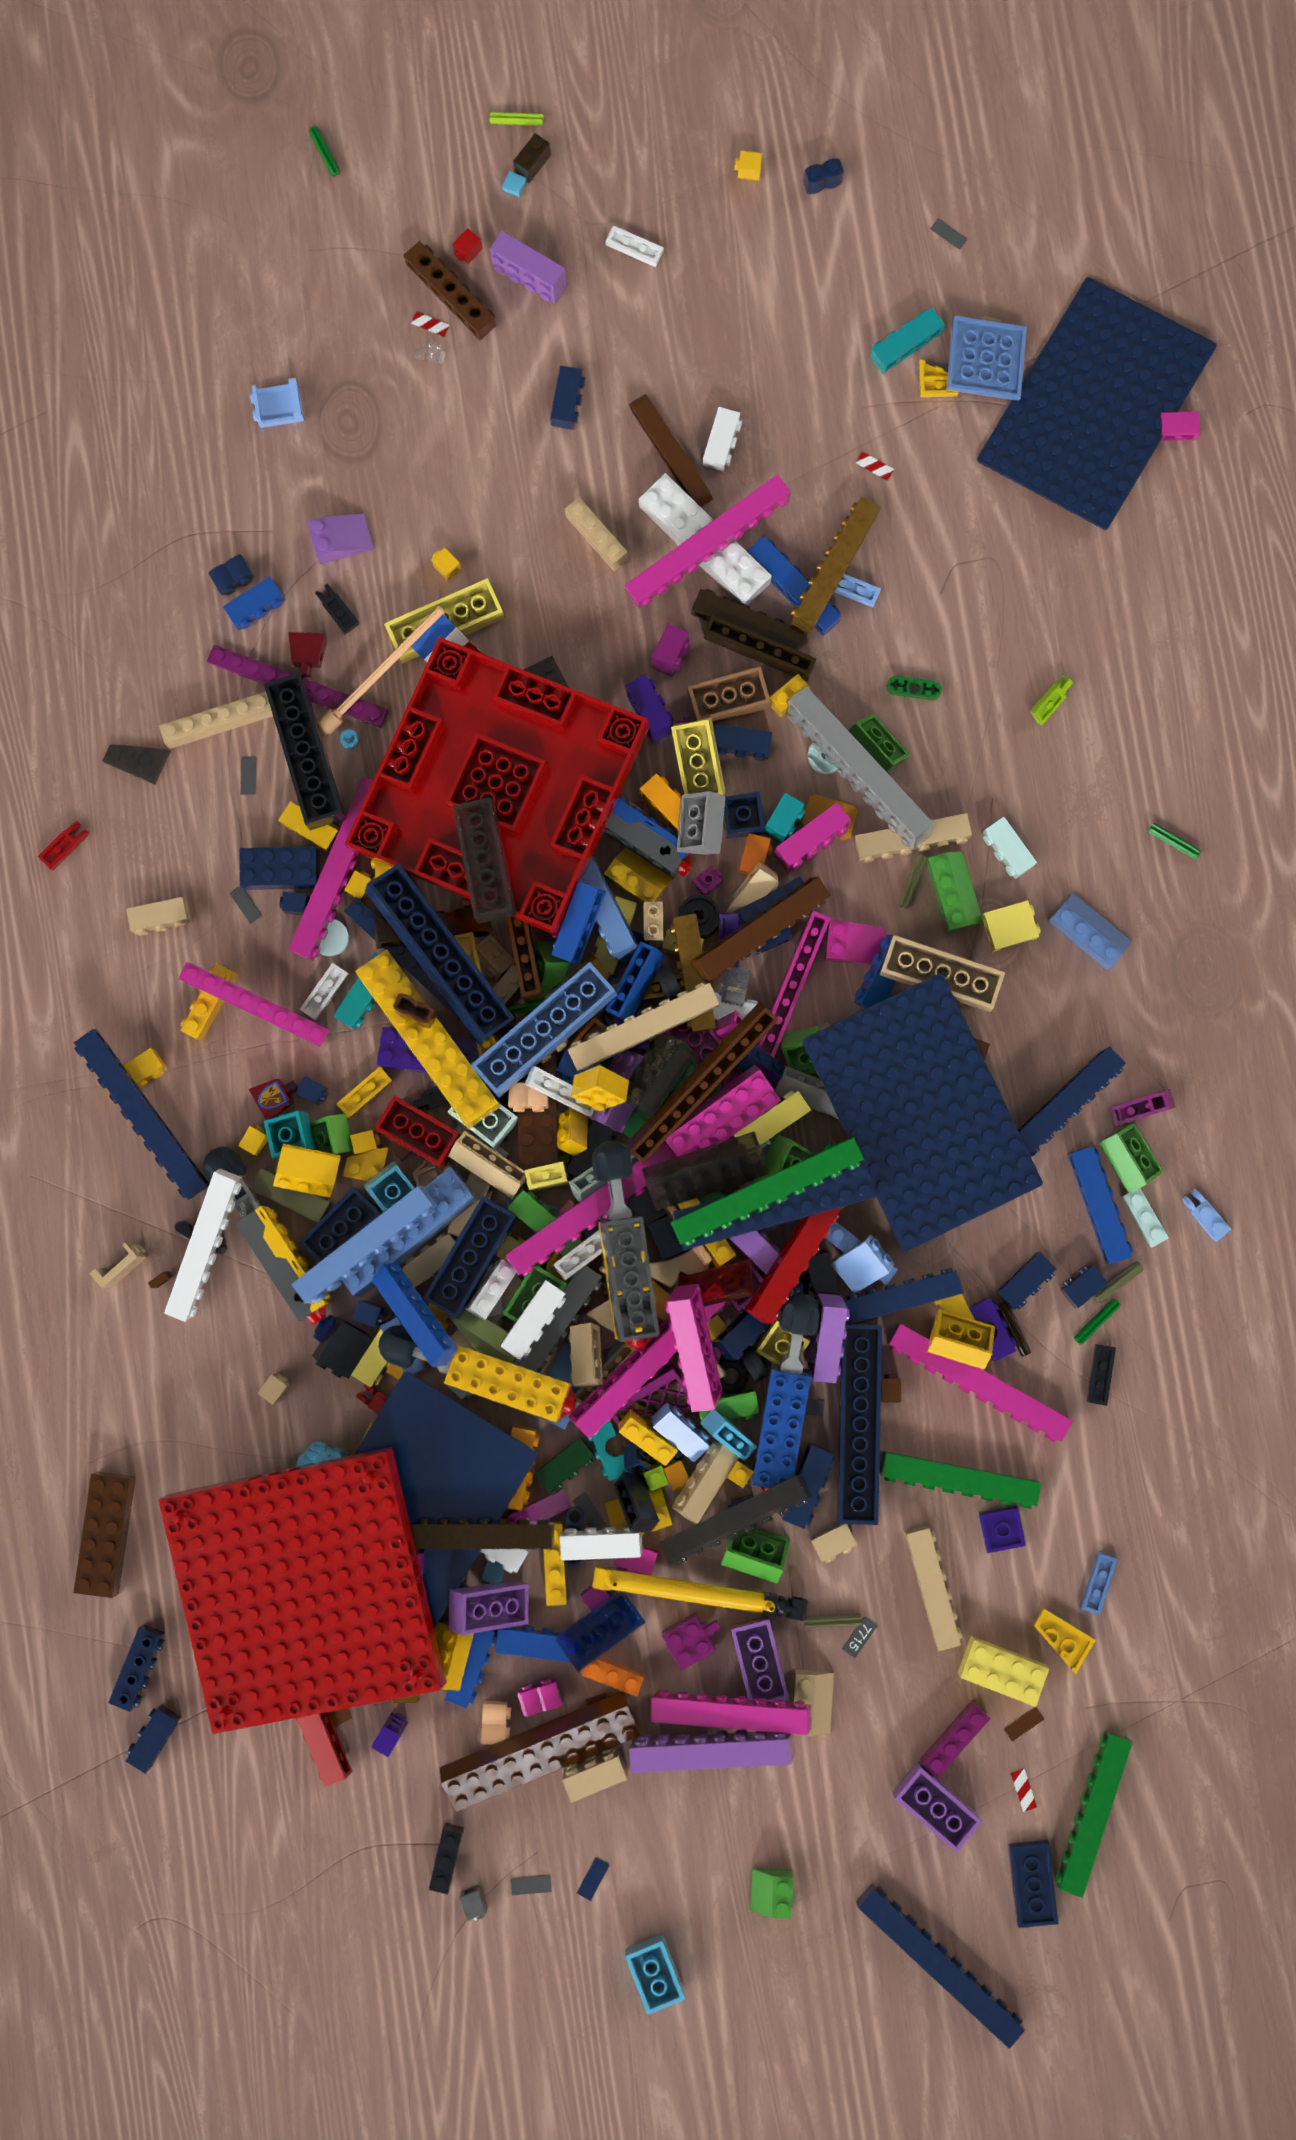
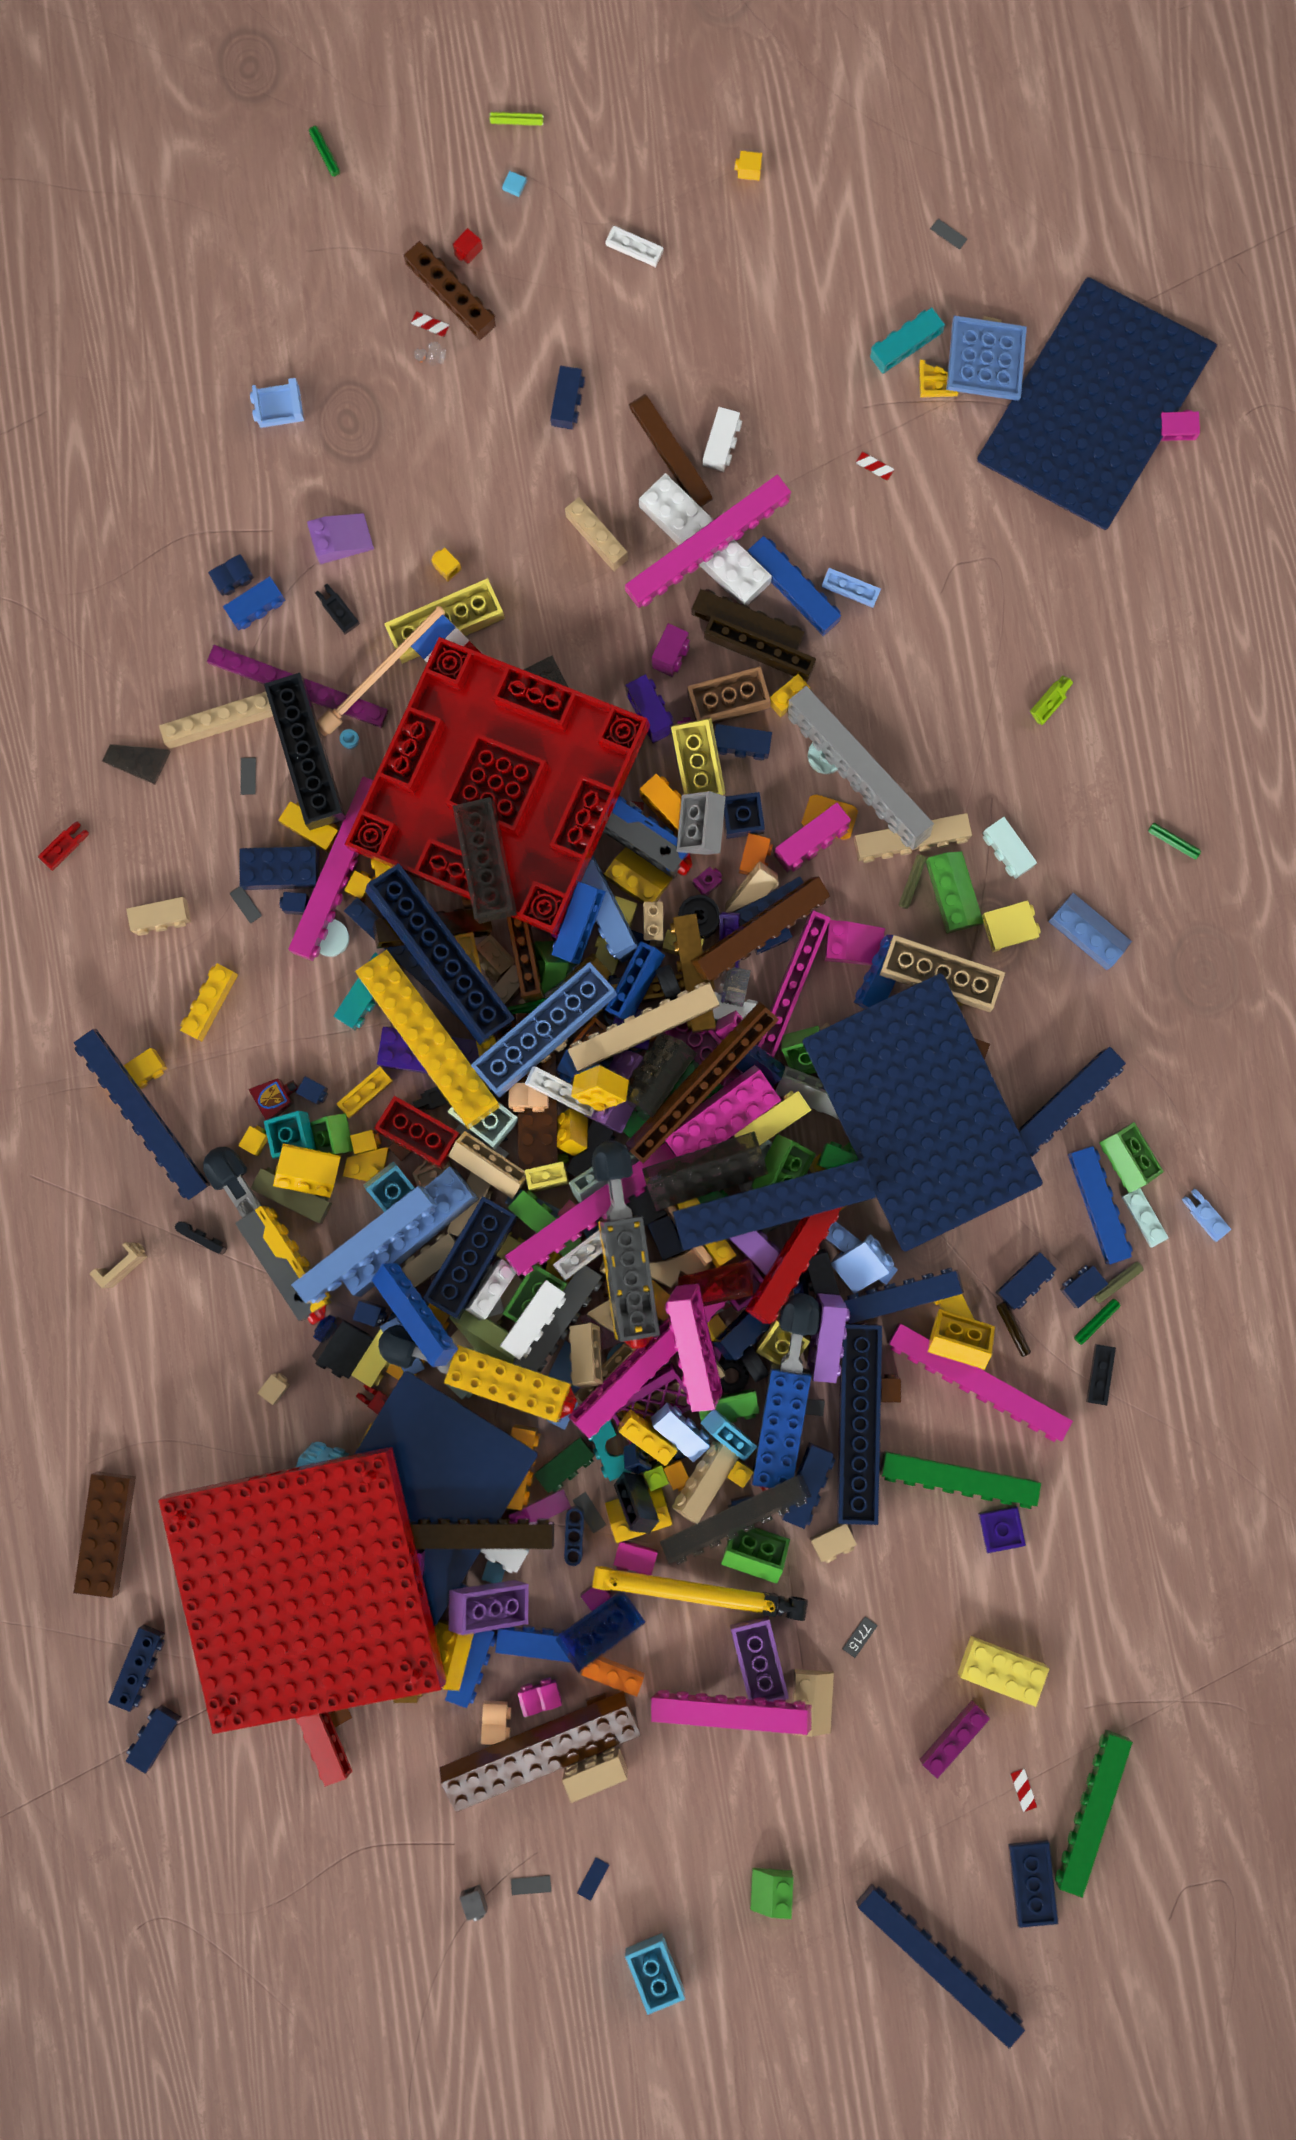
reddish brown tile [148,1271,172,1289] -> none
white brick [164,1168,242,1322] -> none
dark pink brick [178,962,329,1047] -> none
dark red torso [289,632,328,678] -> none
dark blue brick [299,1187,383,1263] -> none
white plate [300,963,349,1021] -> none
dark purple arch [371,1712,408,1757] -> none
reddish brown brick [393,994,437,1028] -> none
black brick [429,1823,464,1895] -> none
medium lavender brick [490,231,567,304] -> none
dark brown brick [513,133,551,183] -> none
yellow brick [544,1521,568,1606] -> none
white brick [560,1526,643,1560] -> none
medium lavender brick [629,1729,795,1773] -> none
magenta hinge [662,1612,721,1671] -> none
green brick [670,1138,864,1246] -> none
teal brick [764,793,806,843] -> none
pearl gold brick [791,496,881,634] -> none
dark blue brick [803,159,844,194] -> none
olive axle [804,1614,862,1628] -> none
bright green slope [849,714,910,774] -> none
green beam [887,676,942,700] -> none
medium lavender brick [892,1762,982,1853] -> none
tan brick [905,1526,963,1651] -> none
dark purple arch [969,1298,1017,1362] -> none
reddish brown sticker [1004,1707,1044,1742] -> none
yellow wing [1033,1608,1096,1674] -> none
medium blue tile [1080,1551,1118,1615] -> none
magenta slope [1110,1089,1176,1126] -> none

